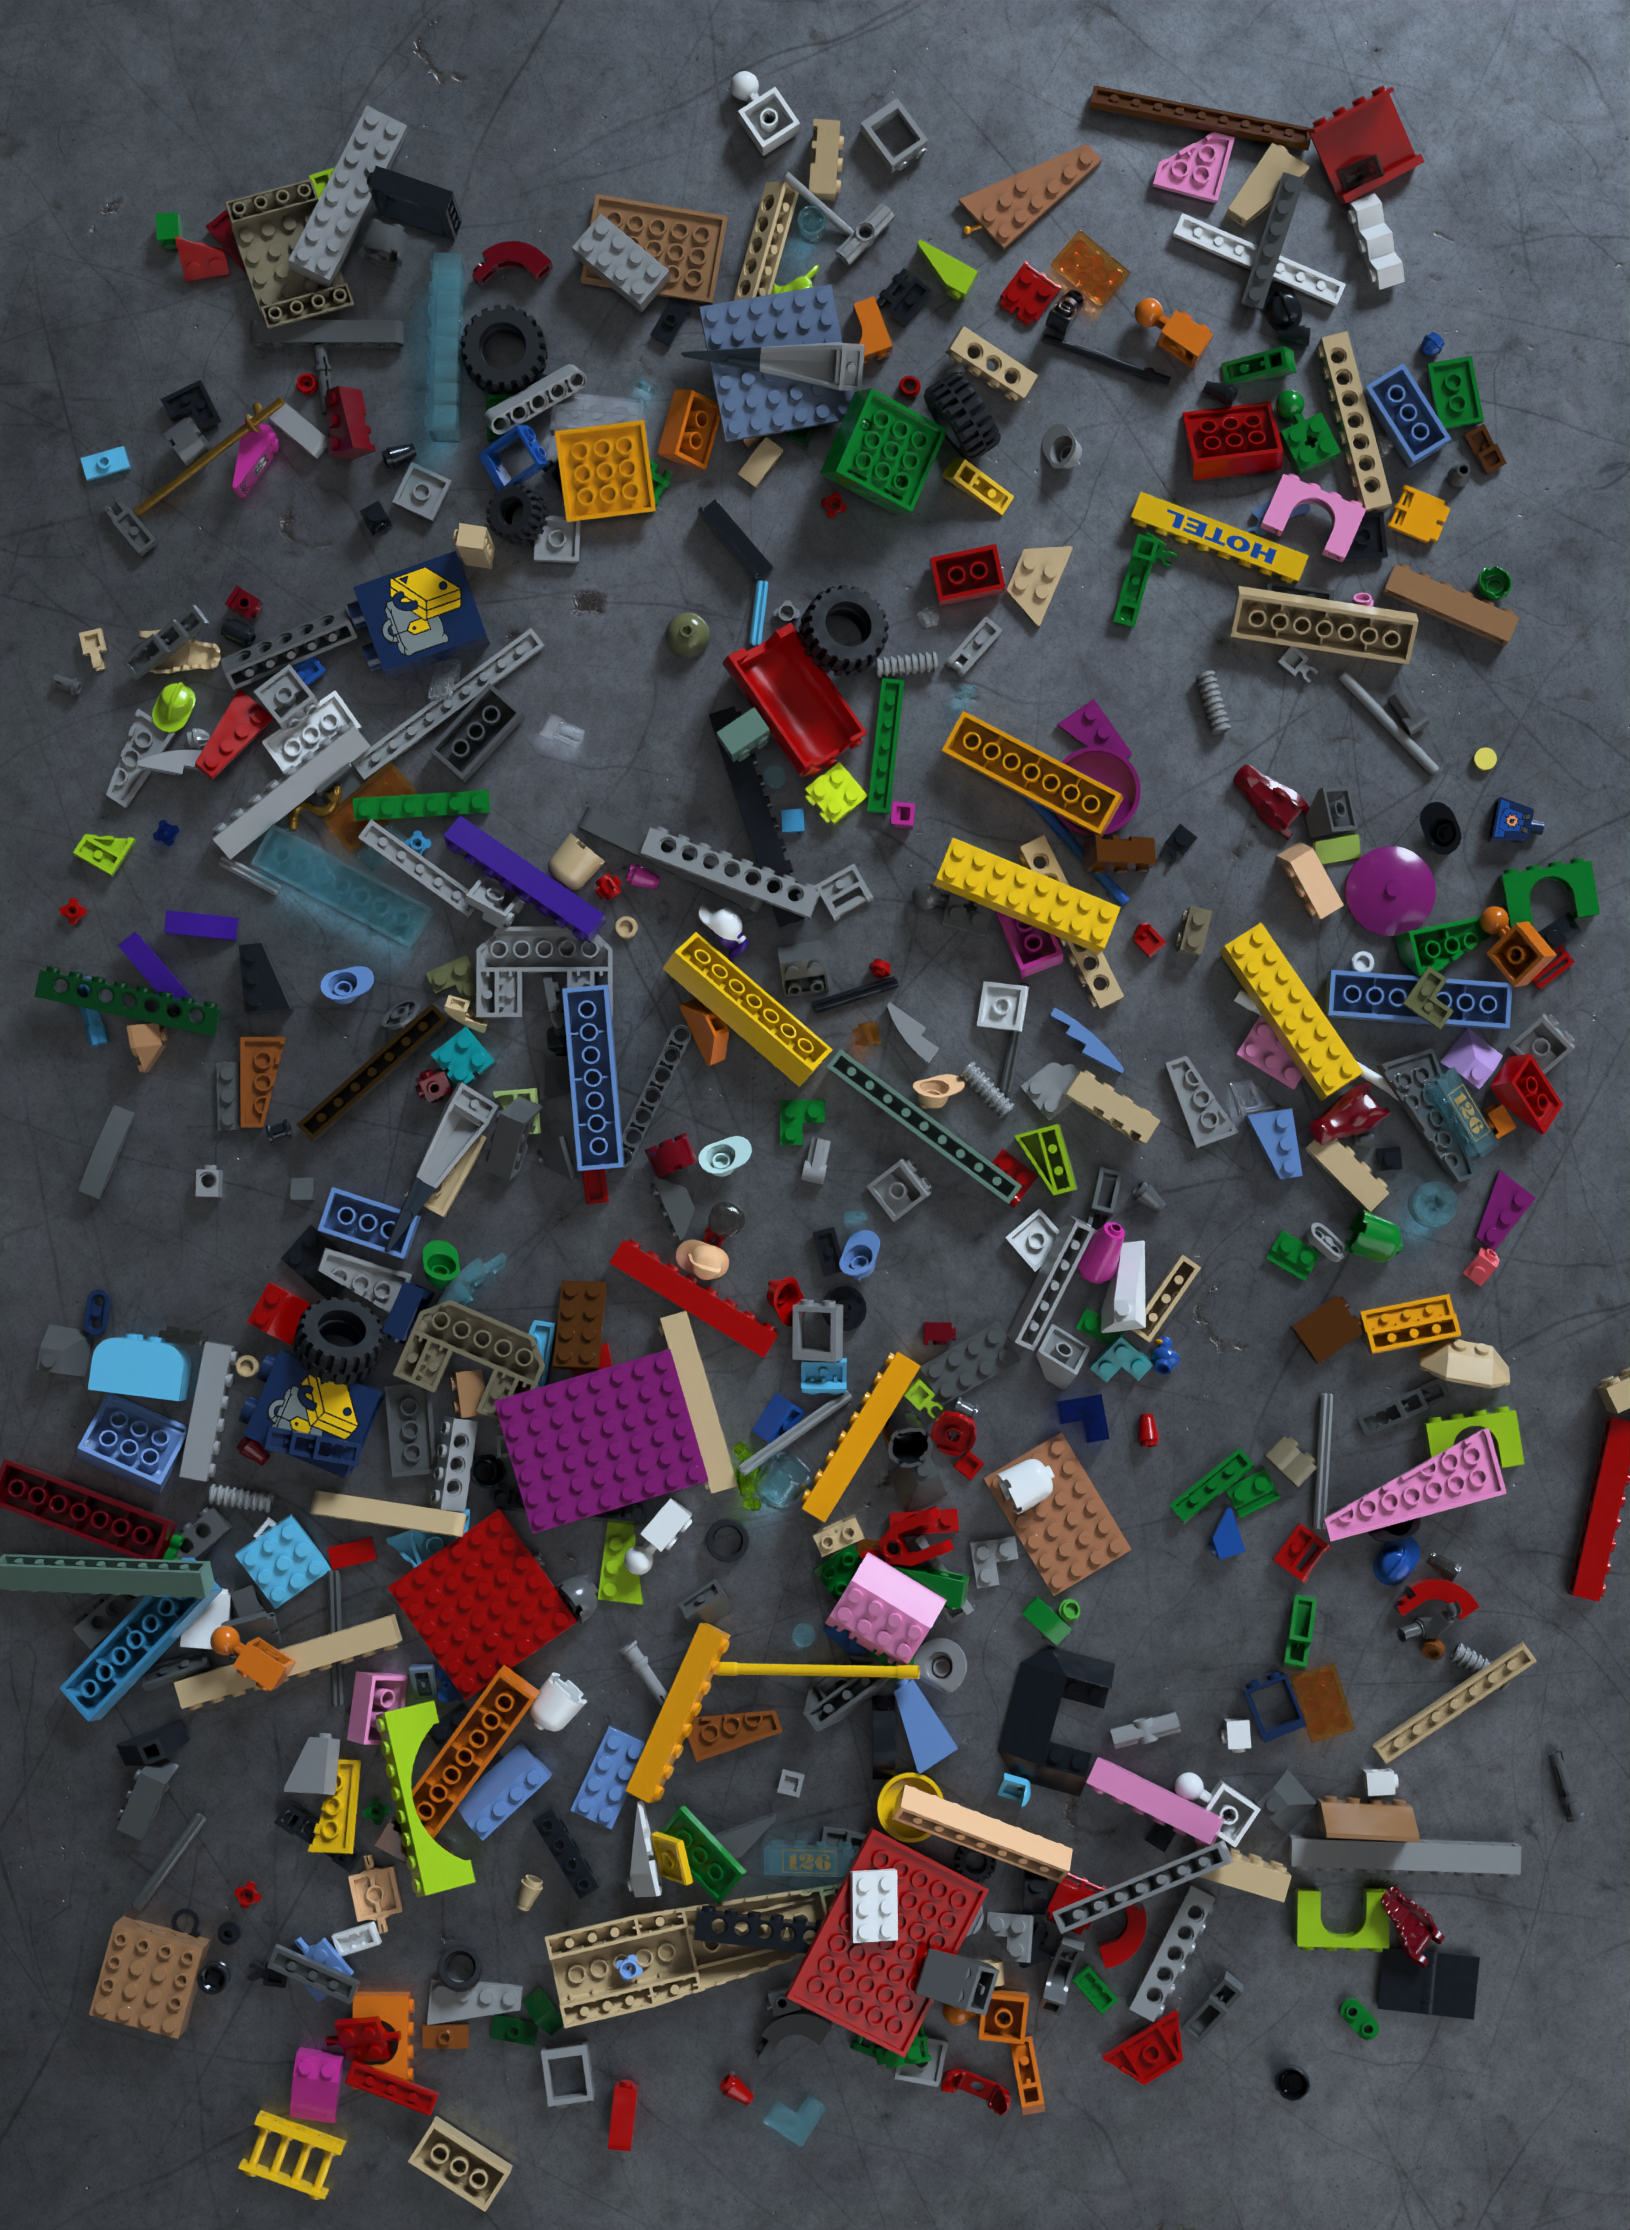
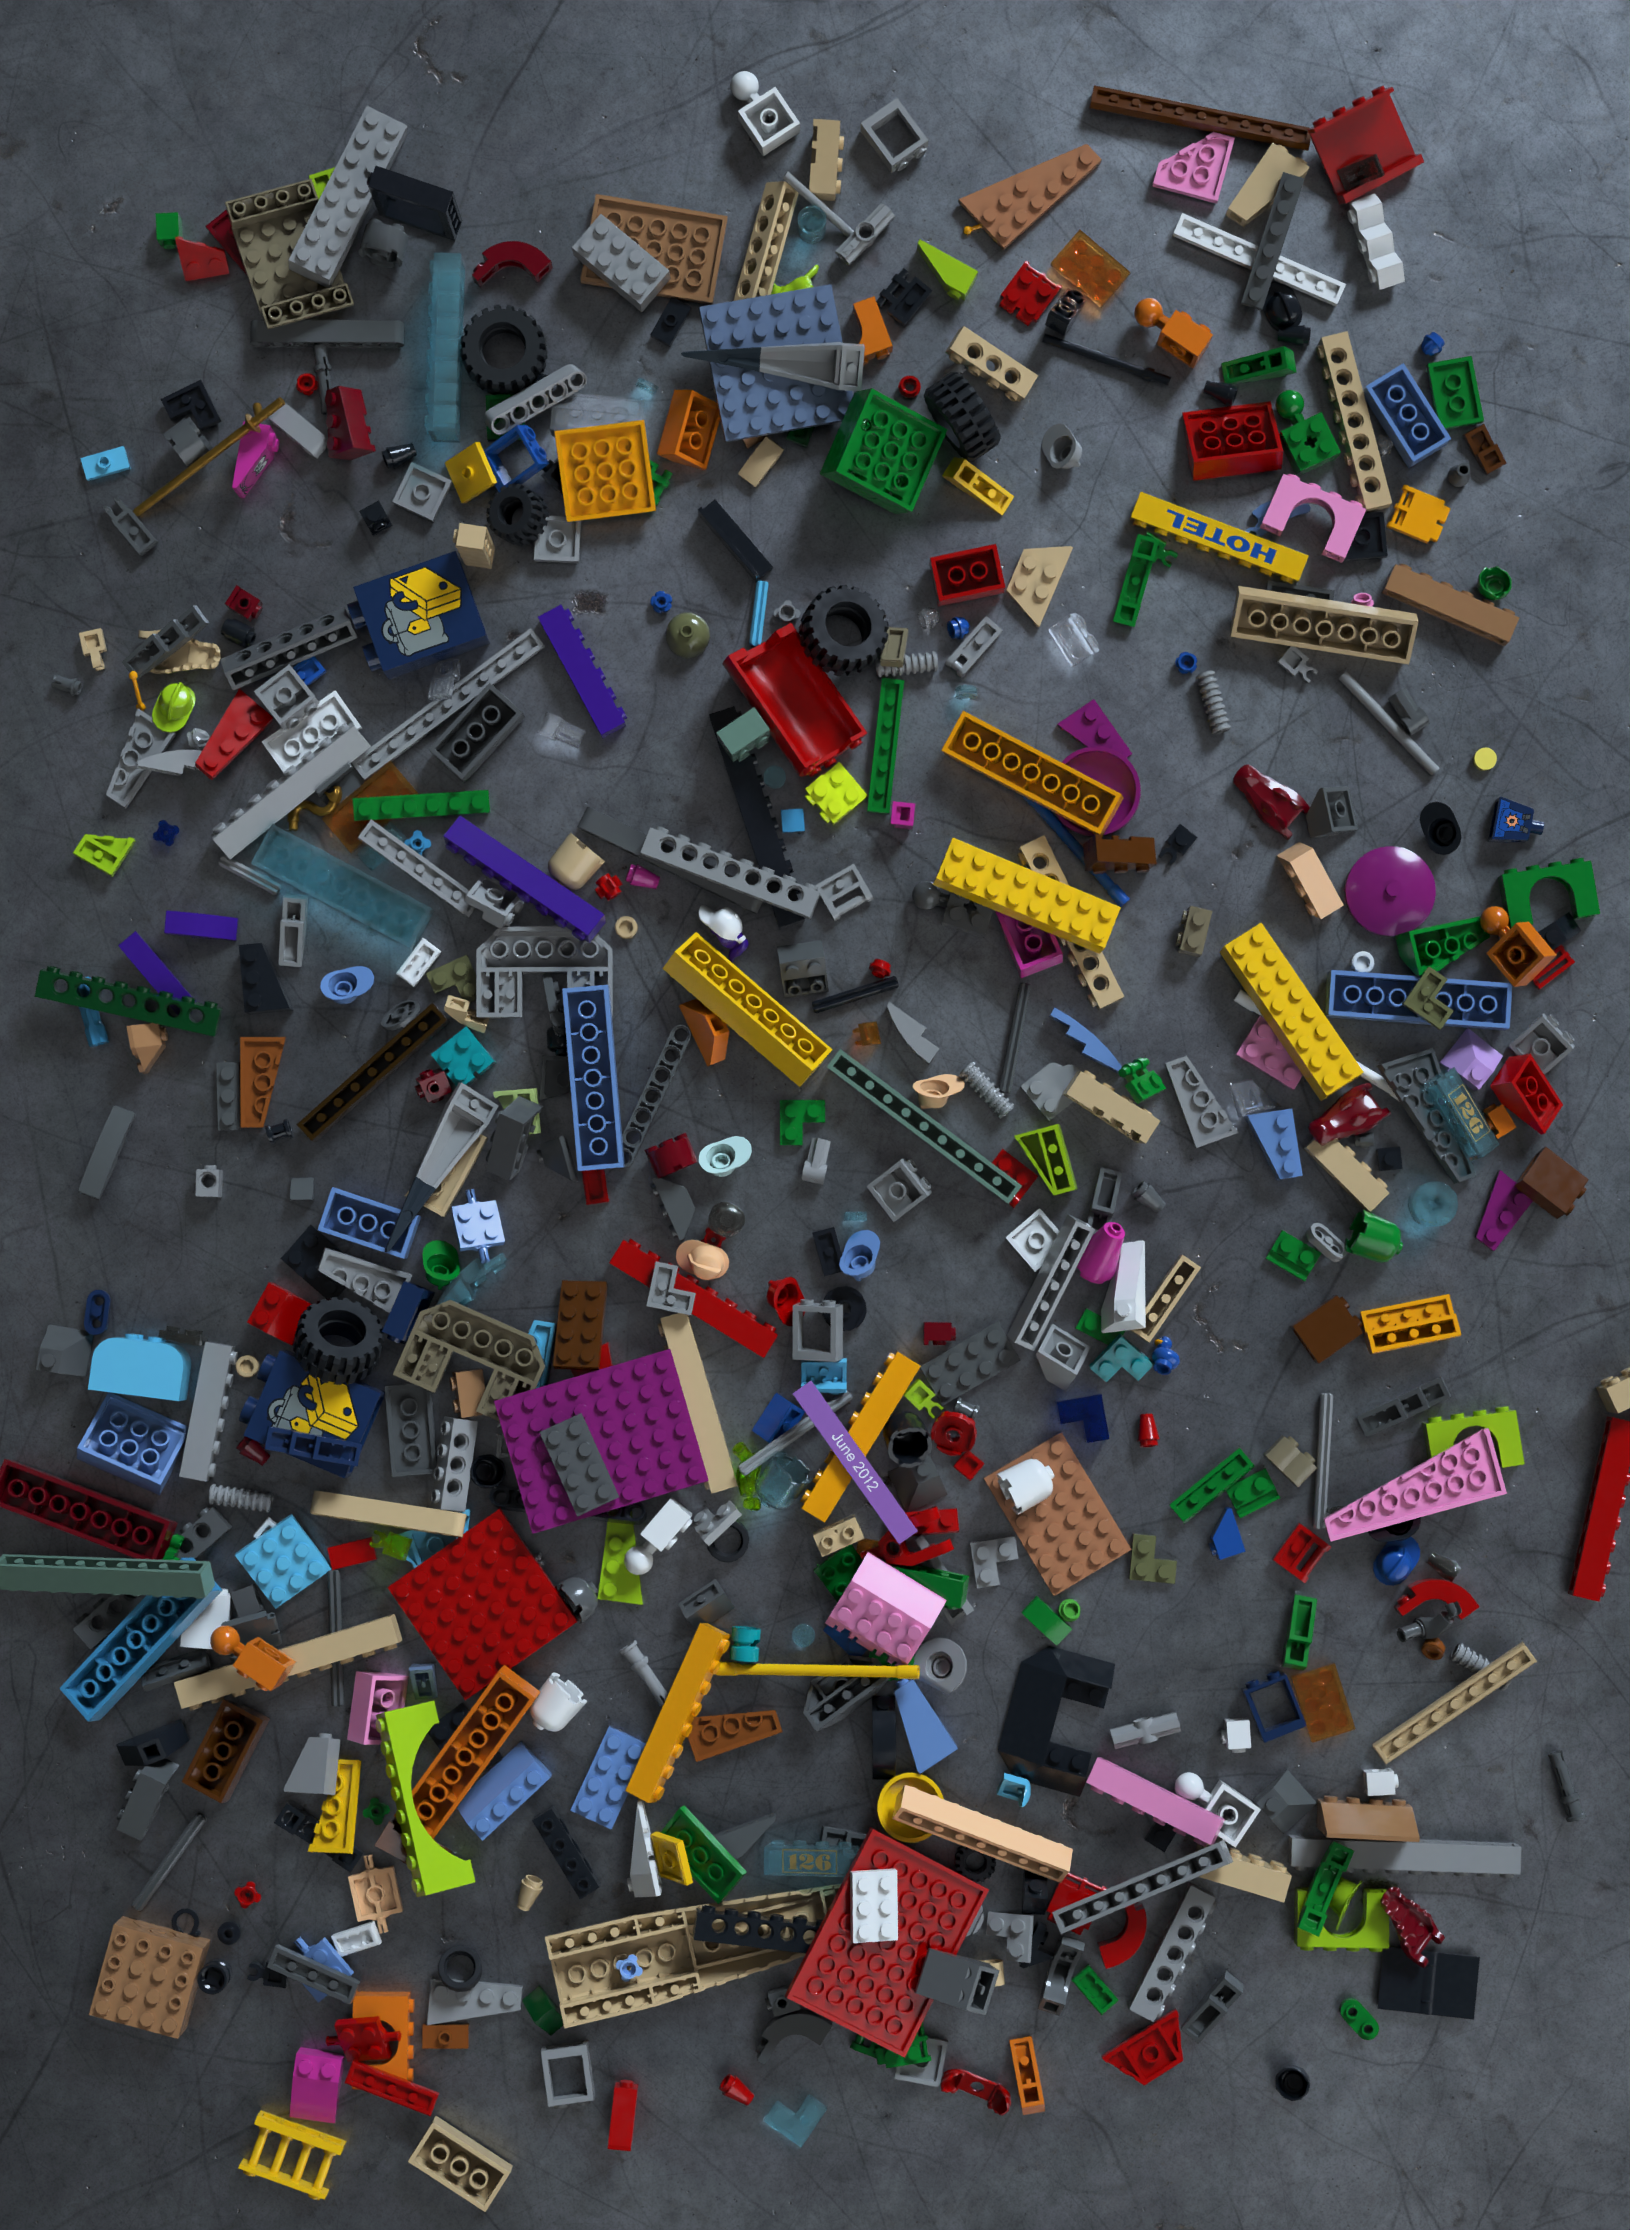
red plate [59,898,87,925] -> none
blue piece [436,1668,464,1702] -> none
dark green plate [490,2014,539,2047] -> none
light grey plate [777,1769,805,1798] -> none
red plate [821,492,847,518] -> none
orange brick [942,1989,1029,2045] -> none
white plate [977,981,1029,1032] -> none
red plate [1133,923,1166,959] -> none
lime slope [1312,834,1361,864] -> none
tan wedge [1419,1339,1510,1389] -> none
coral bracket [1463,1246,1500,1287] -> none
none -> light orange hinge [129,671,146,711]
none -> reddish brown slope [182,1699,270,1803]
none -> light grey slope [279,894,309,967]
none -> clear neon green plate [369,1530,413,1561]
none -> white plate [396,938,442,988]
none -> yellow plate [445,442,497,503]
none -> plate [450,1189,505,1264]
none -> dark purple brick [538,605,627,739]
none -> dark grey plate [539,1413,619,1516]
none -> light grey plate [646,1261,696,1315]
none -> blue plate [650,591,672,613]
none -> light grey plate [691,1500,742,1546]
none -> teal wheel [729,1626,761,1662]
none -> medium lavender tile [792,1381,918,1544]
none -> dark tan tile [880,627,909,668]
none -> blue plate [947,617,970,639]
none -> clear bracket [1048,613,1099,667]
none -> green plate [1118,1058,1166,1104]
none -> olive plate [1129,1533,1177,1584]
none -> blue plate [1175,652,1197,674]
none -> green slope [1297,1841,1354,1937]
none -> lime piece [1329,1876,1363,1930]
none -> reddish brown brick [1514,1146,1589,1219]

